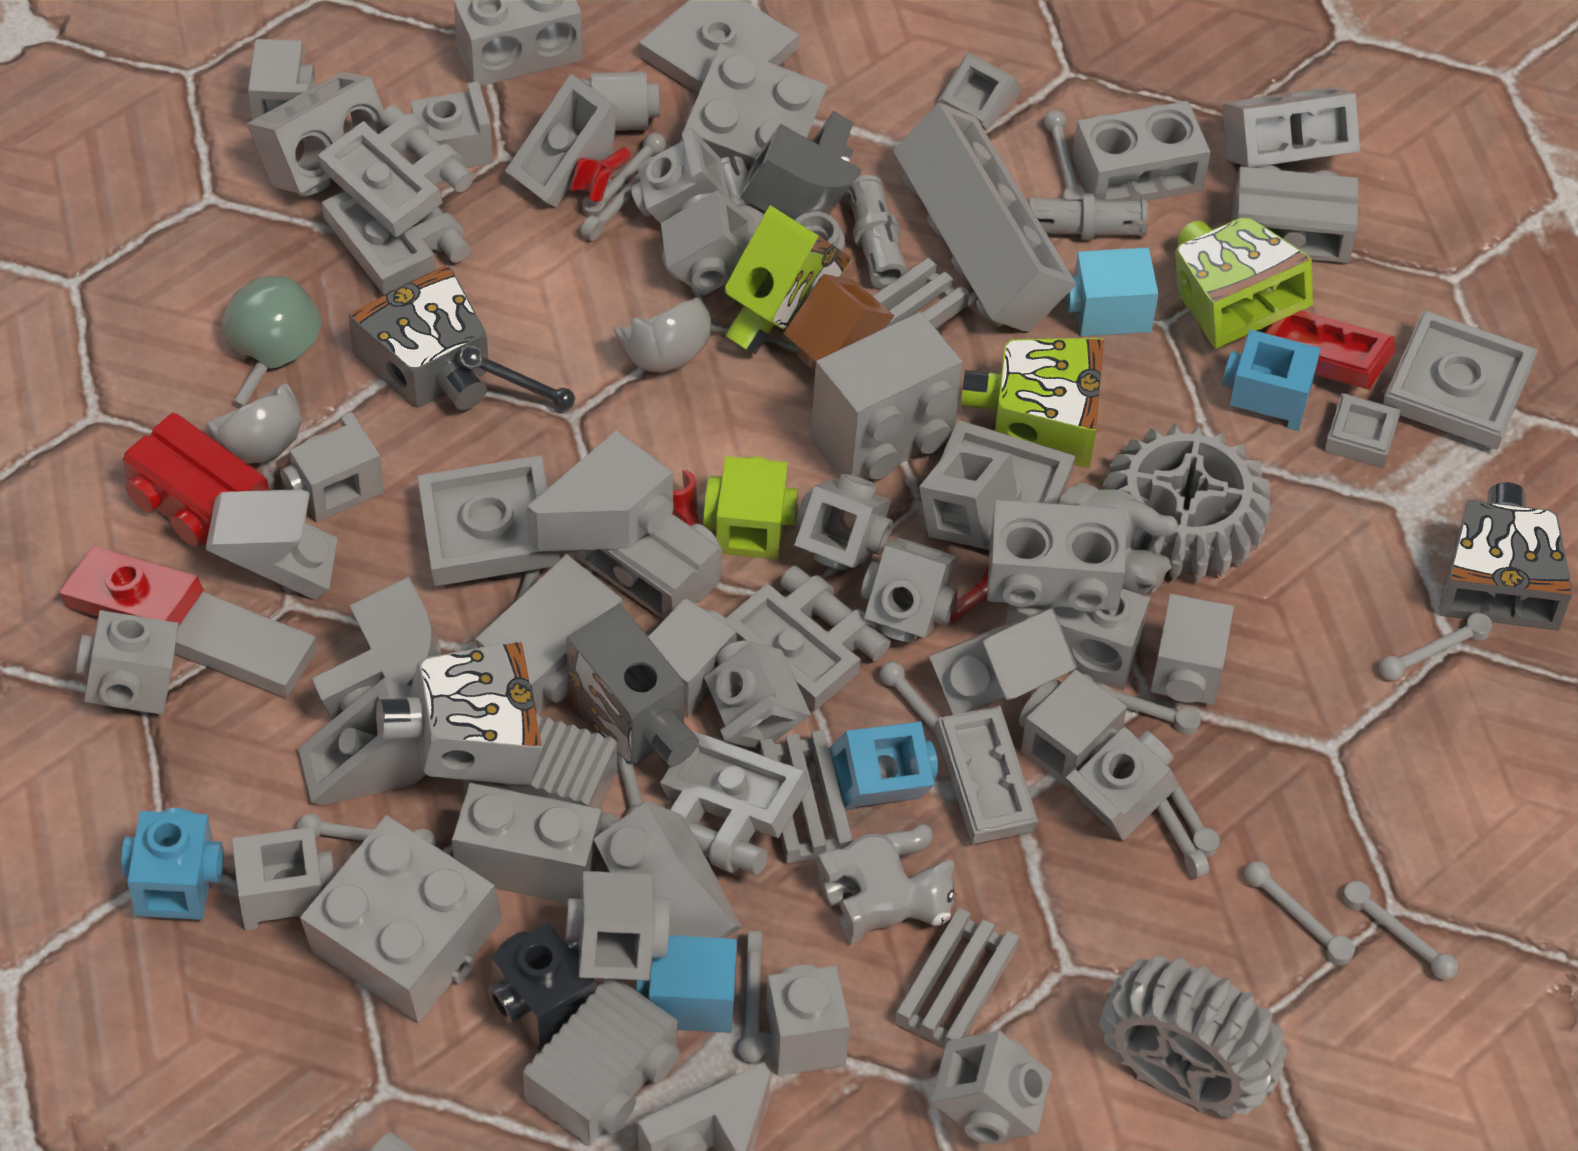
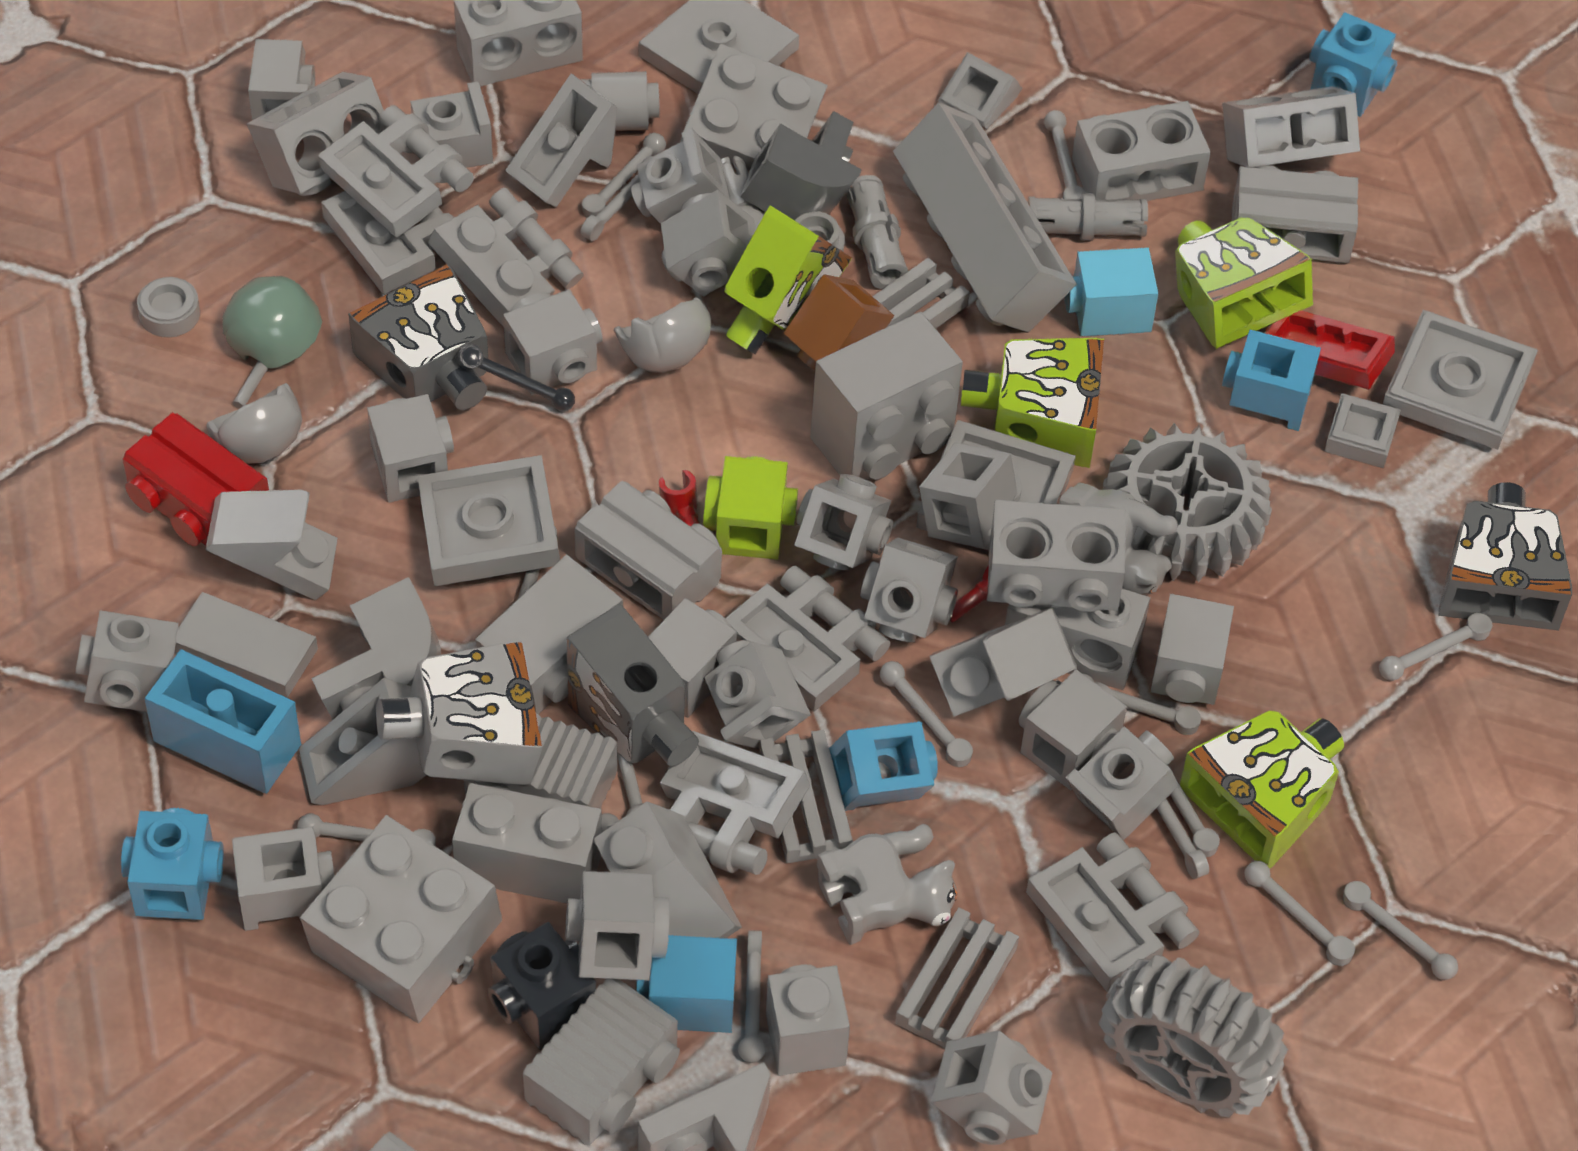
plate [58,546,204,626] -> none
light grey brick [280,412,384,523] -> none
light grey slope [527,430,674,551] -> none
red hand [569,147,631,202] -> none
light grey plate [935,706,1038,844] -> none
none -> light grey tile [137,277,200,337]
none -> dark azure brick [144,649,301,794]
none -> light grey brick [367,394,454,503]
none -> light grey plate [428,188,584,327]
none -> light grey brick [503,289,602,395]
none -> light grey plate [1026,832,1200,992]
none -> torso [1180,710,1344,868]
none -> dark azure brick [1310,12,1397,117]

